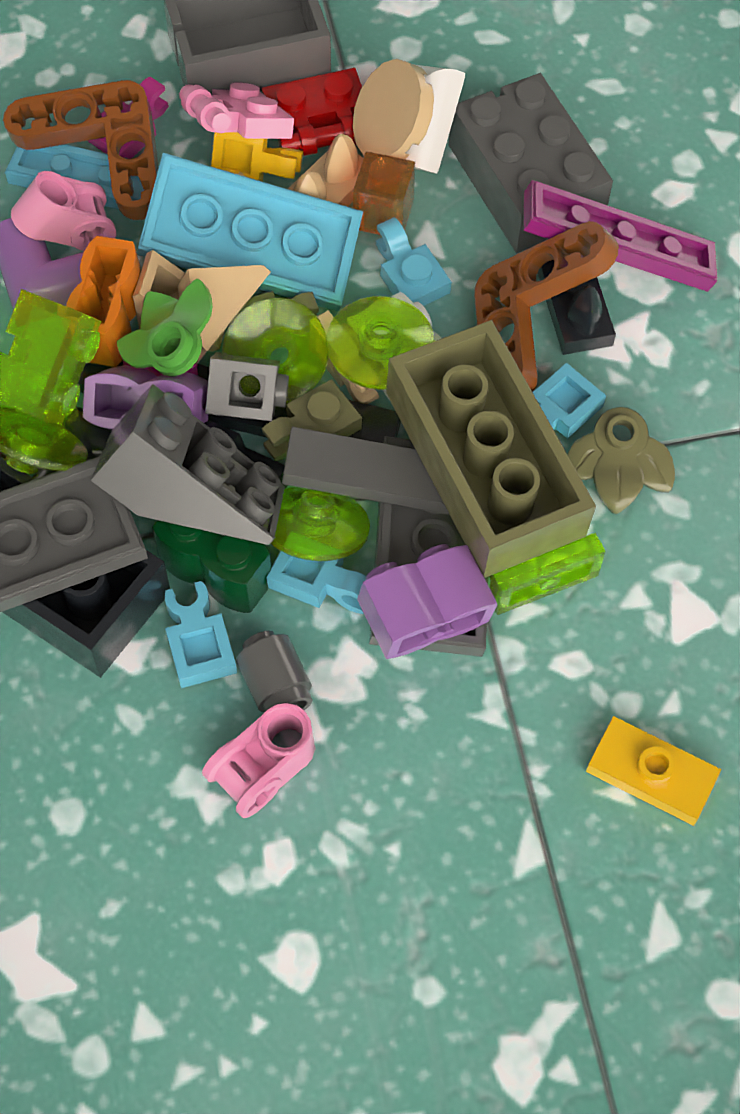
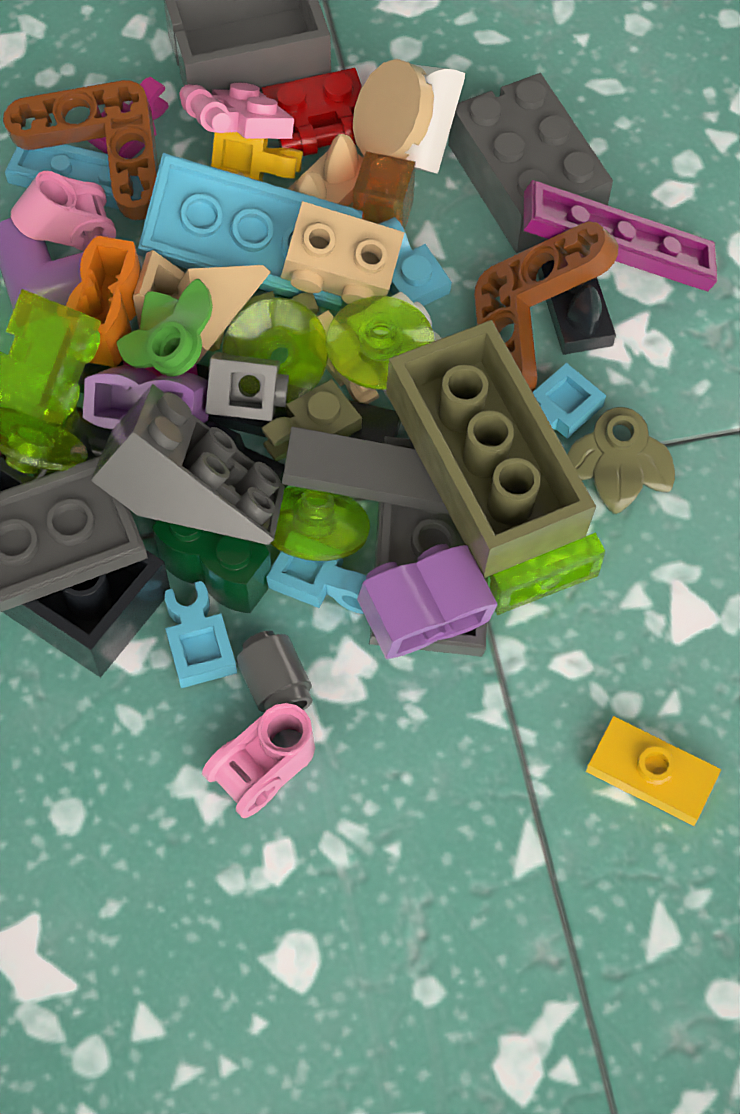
none -> tan brick [281,201,405,308]

